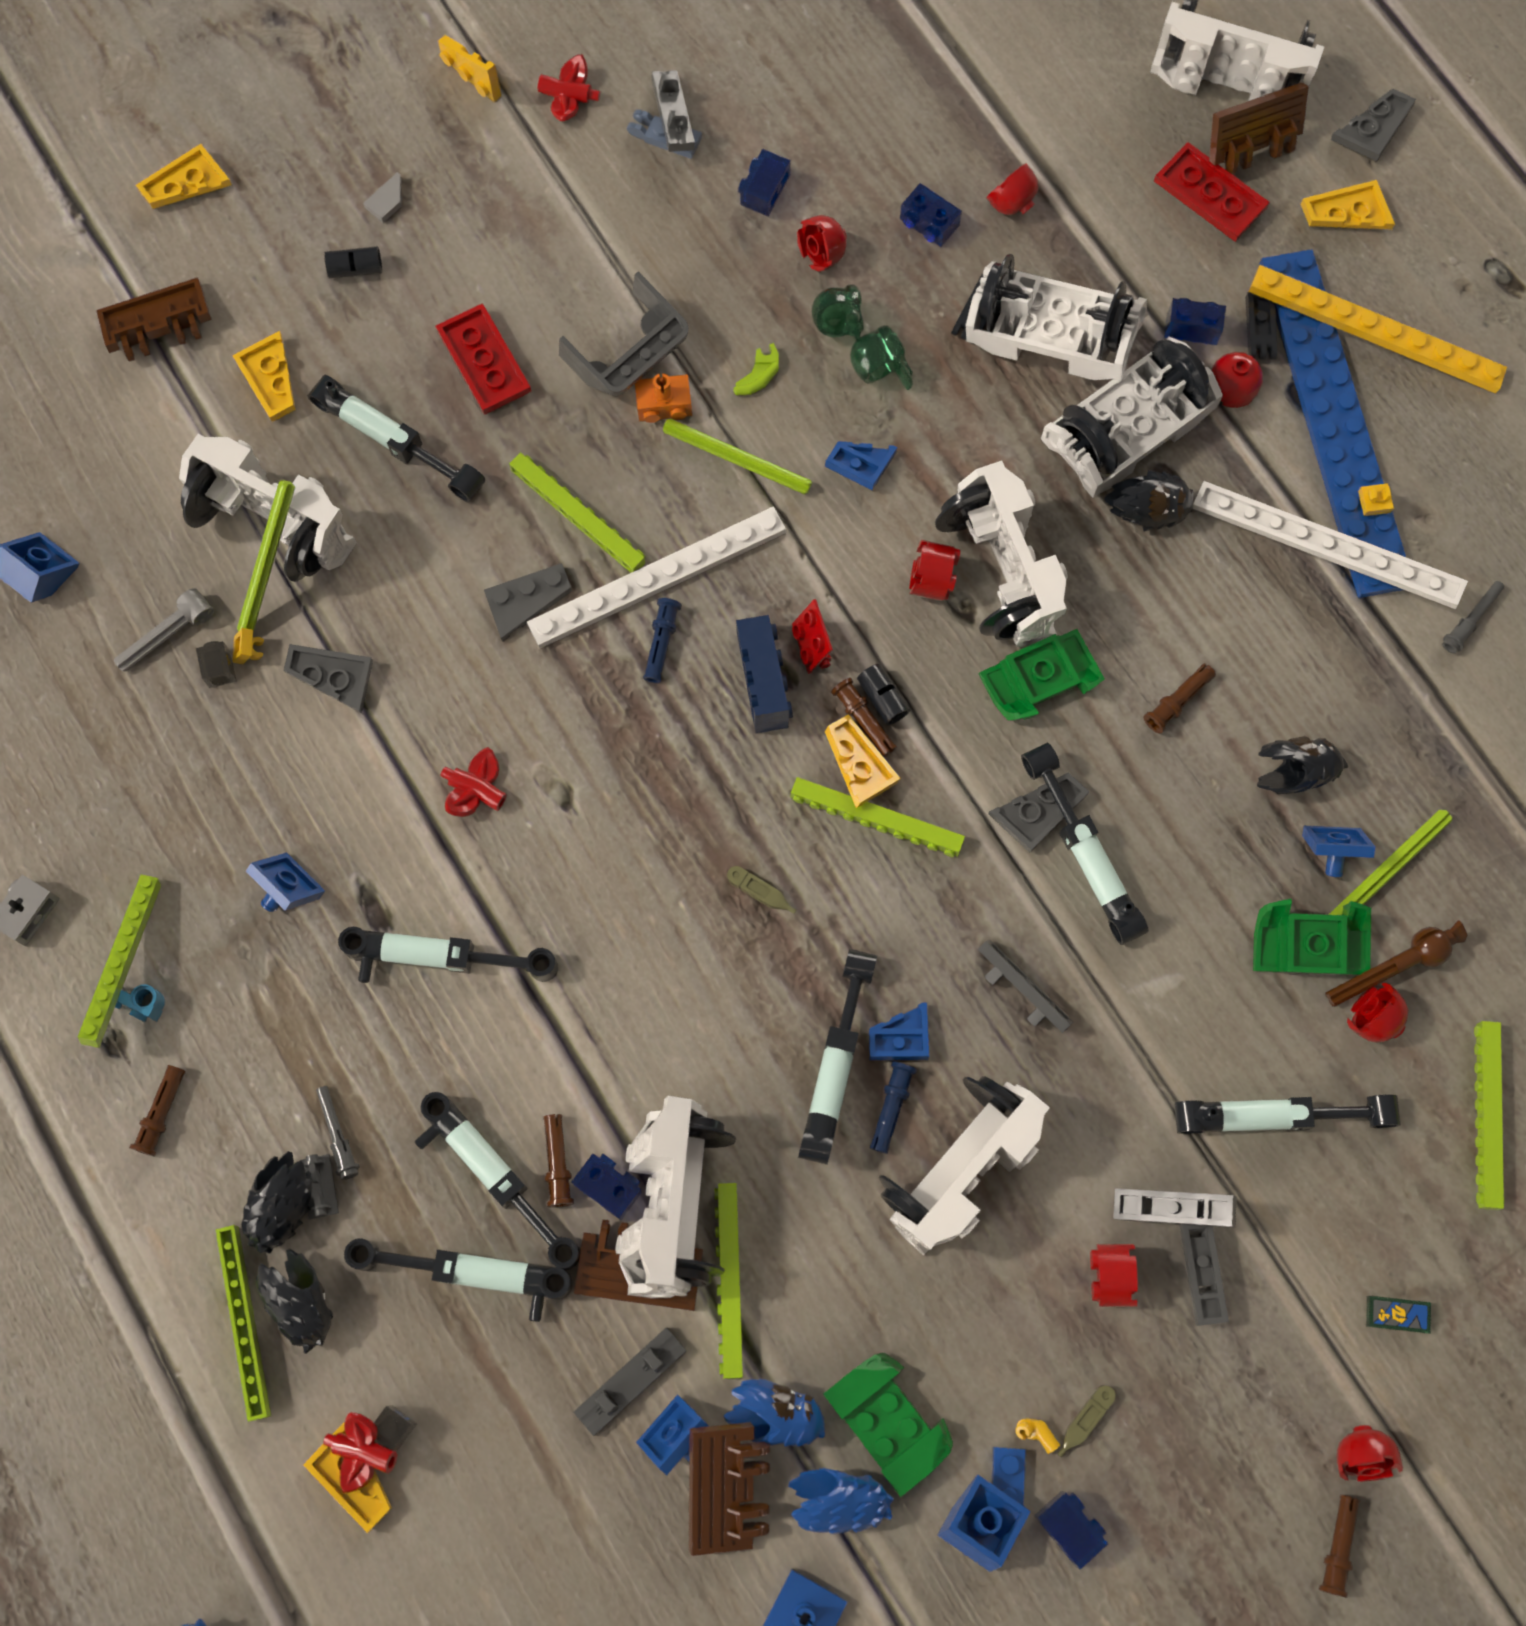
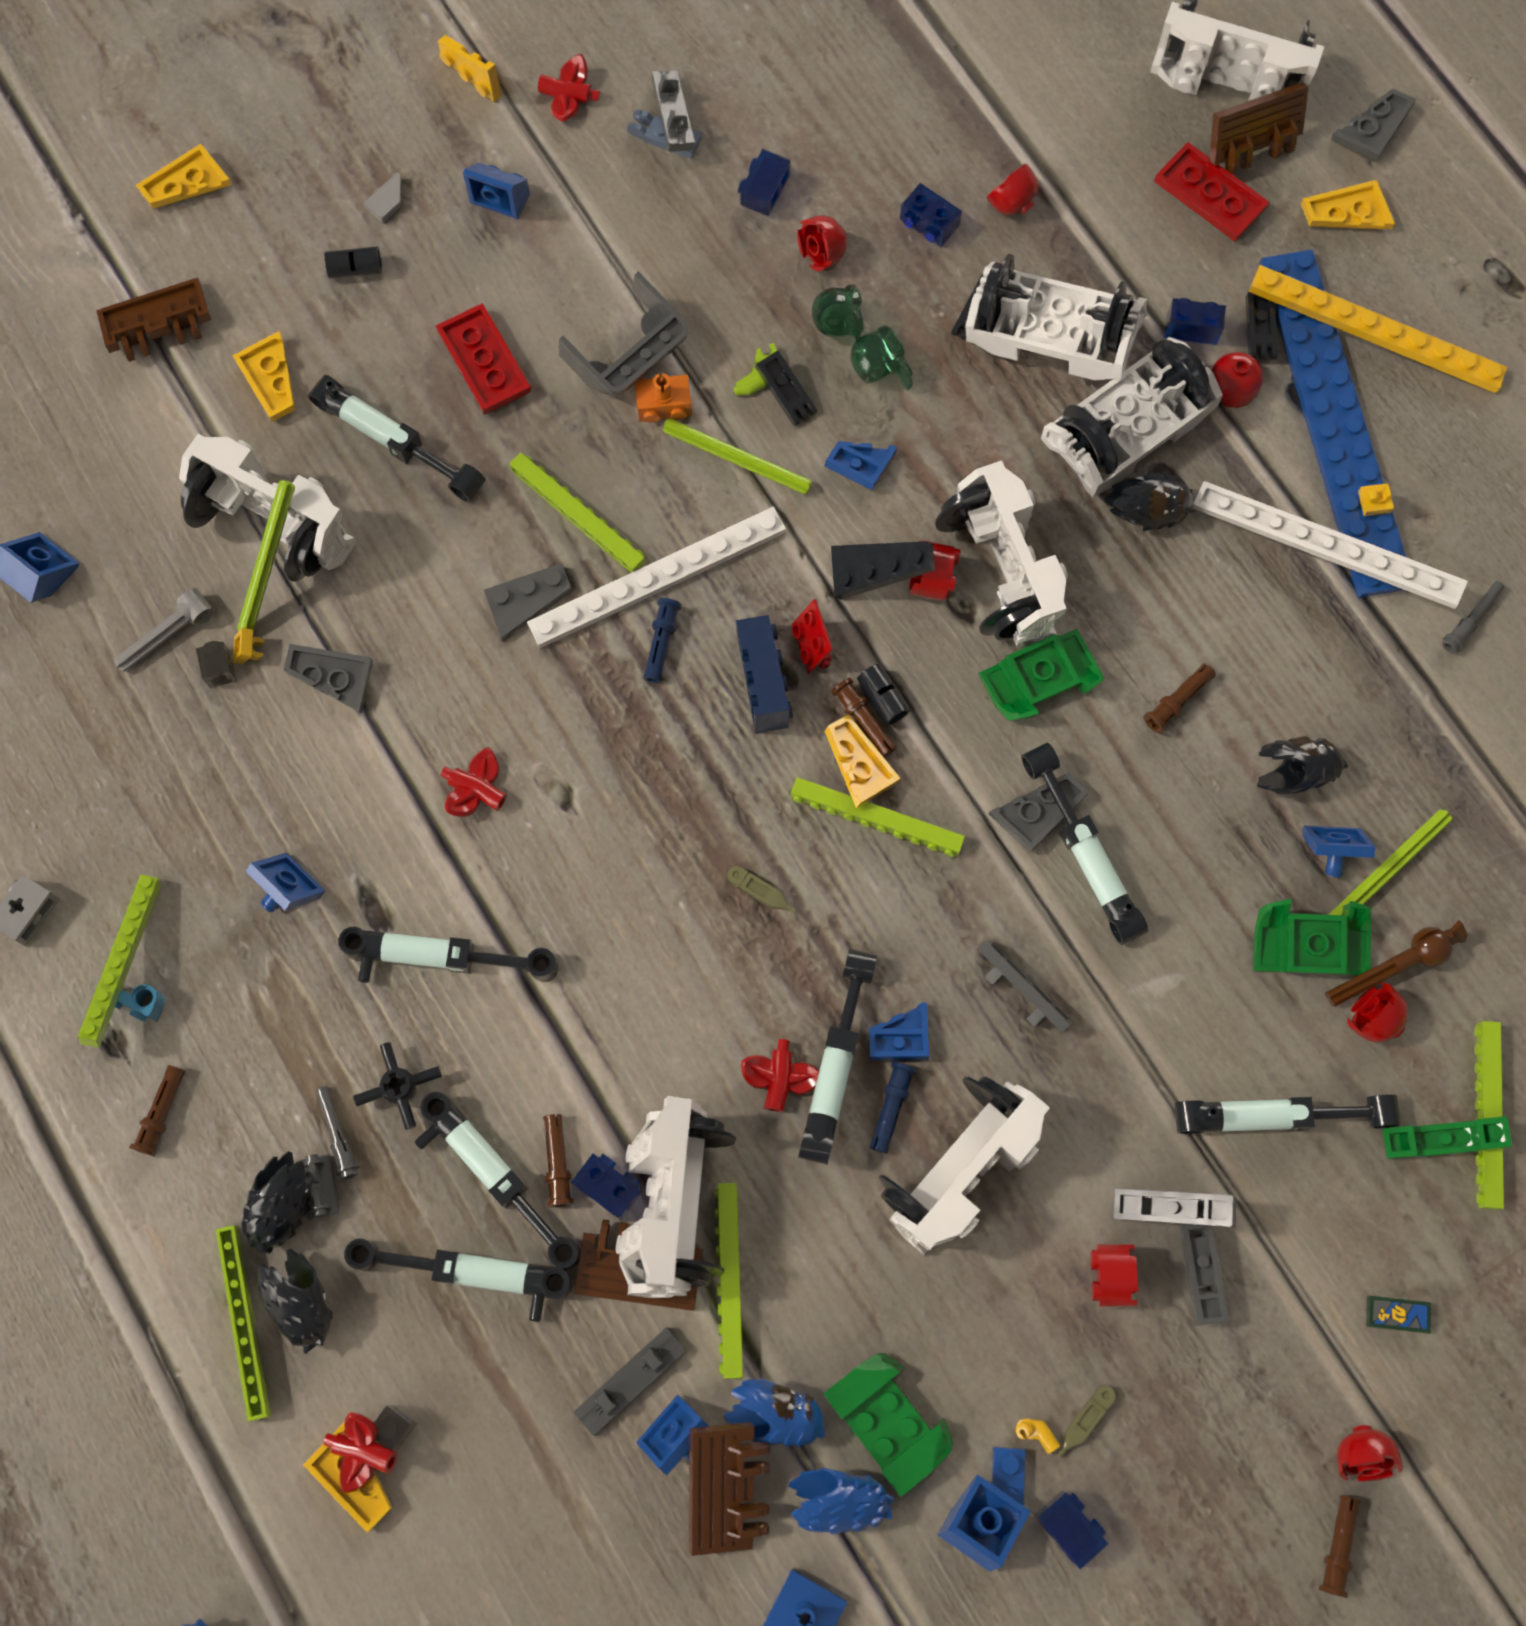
none -> black bar [353,1042,443,1130]
none -> blue slope [463,163,530,219]
none -> red plant [741,1039,819,1112]
none -> black hinge [755,350,817,426]
none -> black wing [831,541,935,600]
none -> green slope [1382,1116,1512,1159]

